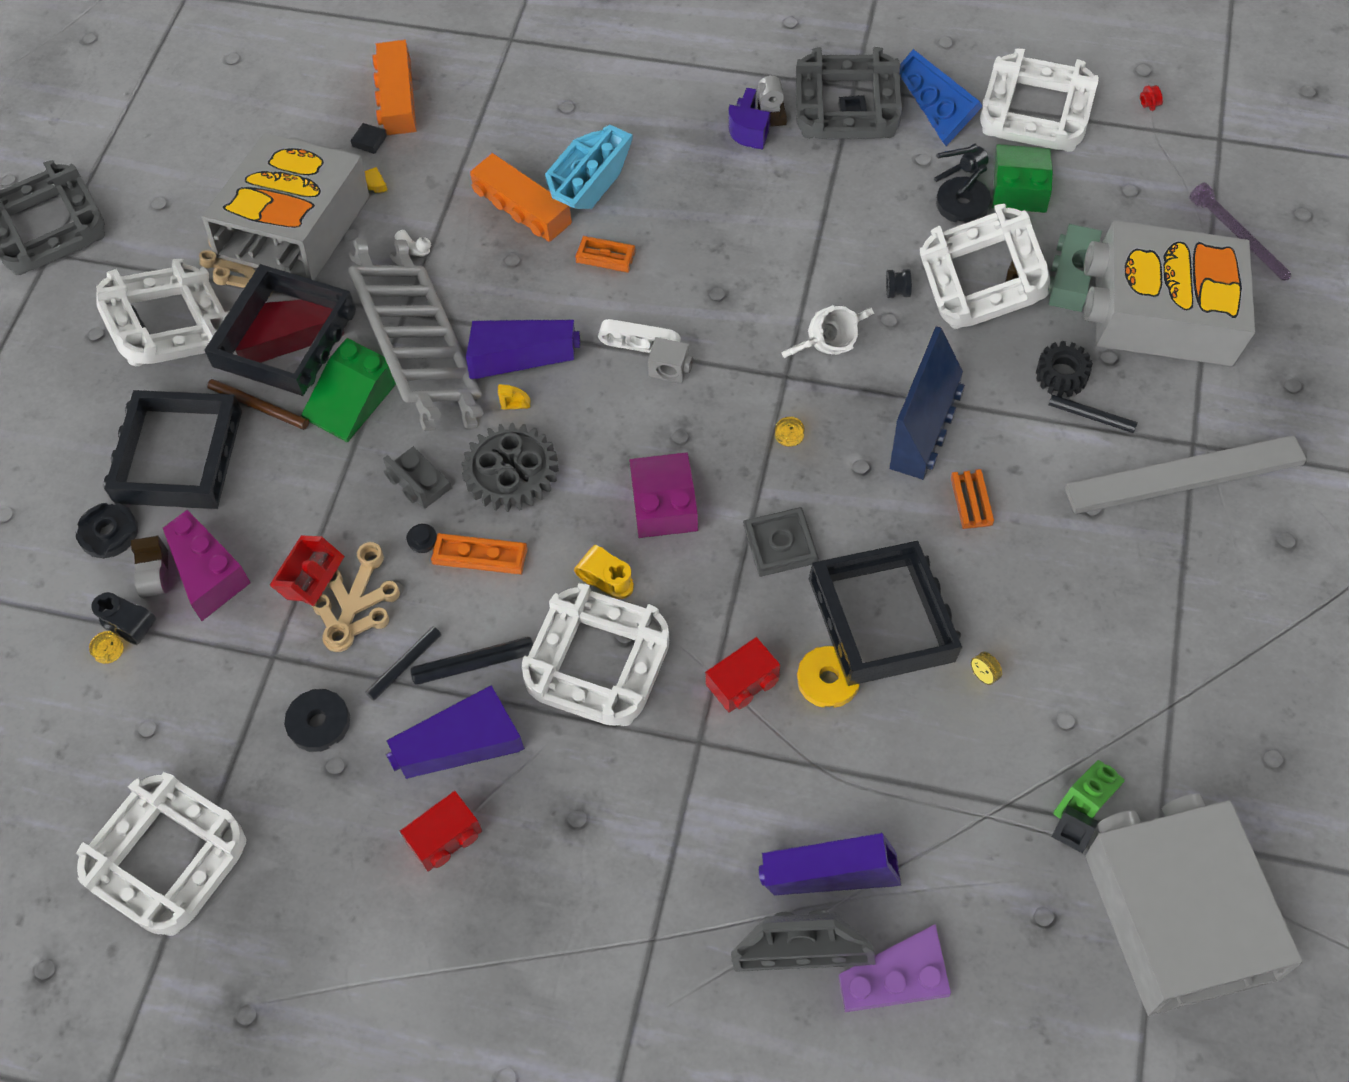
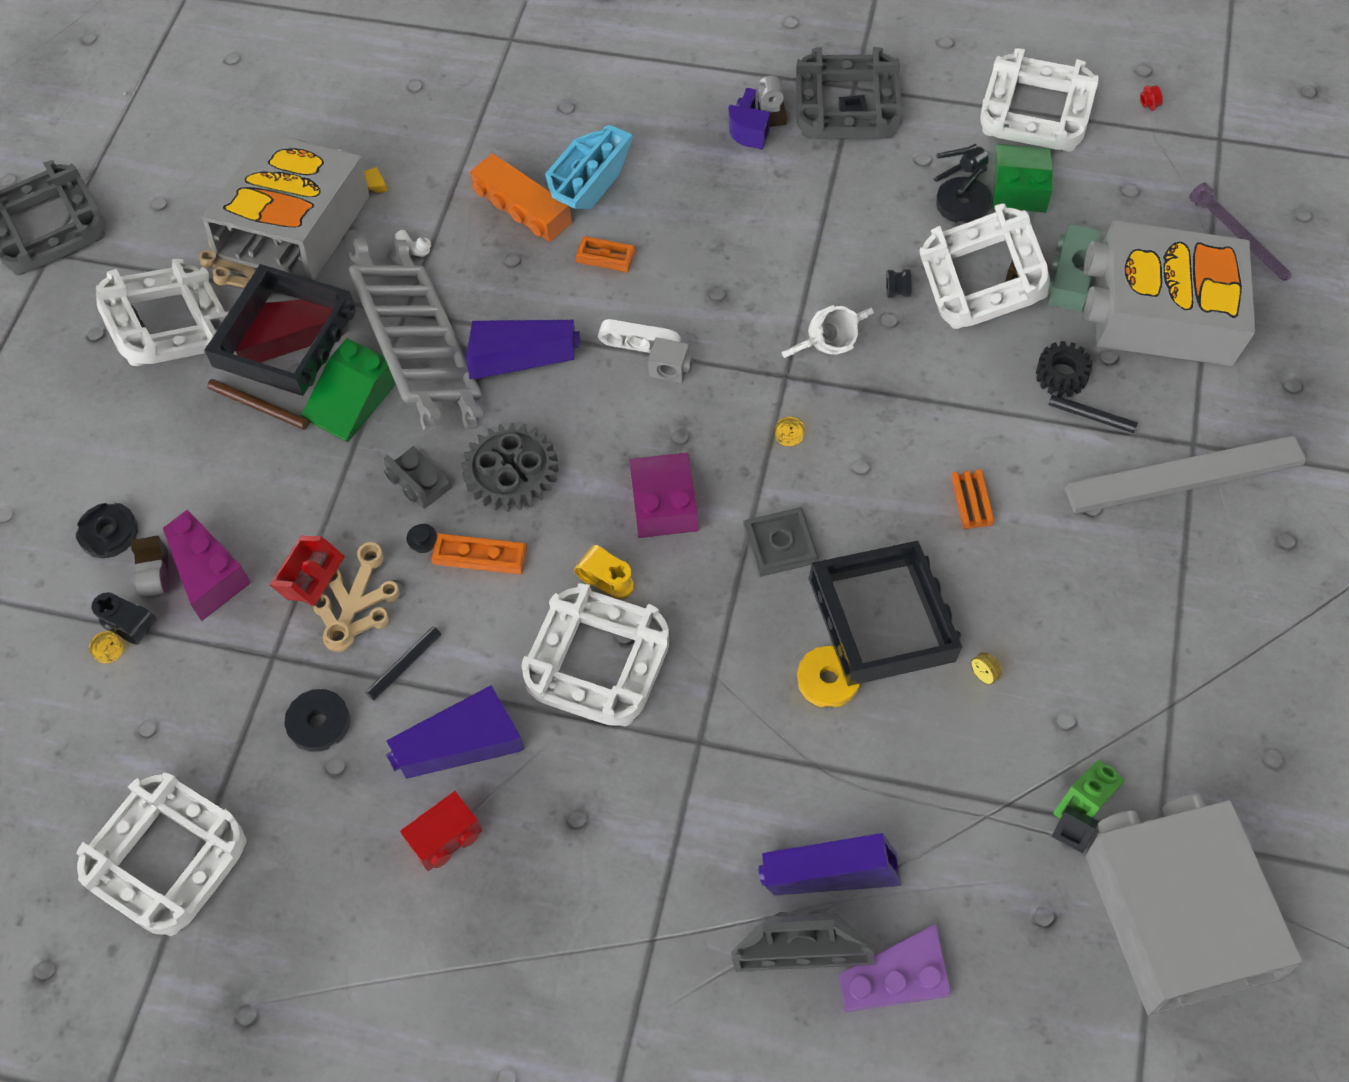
black window [104,390,242,509] -> none
black tile [350,123,387,154] -> none
orange brick [372,39,417,136] -> none
black axle [410,637,533,685] -> none
yellow tile [498,384,530,409] -> none
red brick [705,637,780,713] -> none
dark blue slope [889,326,965,480] -> none
blue wing [899,49,983,146] -> none

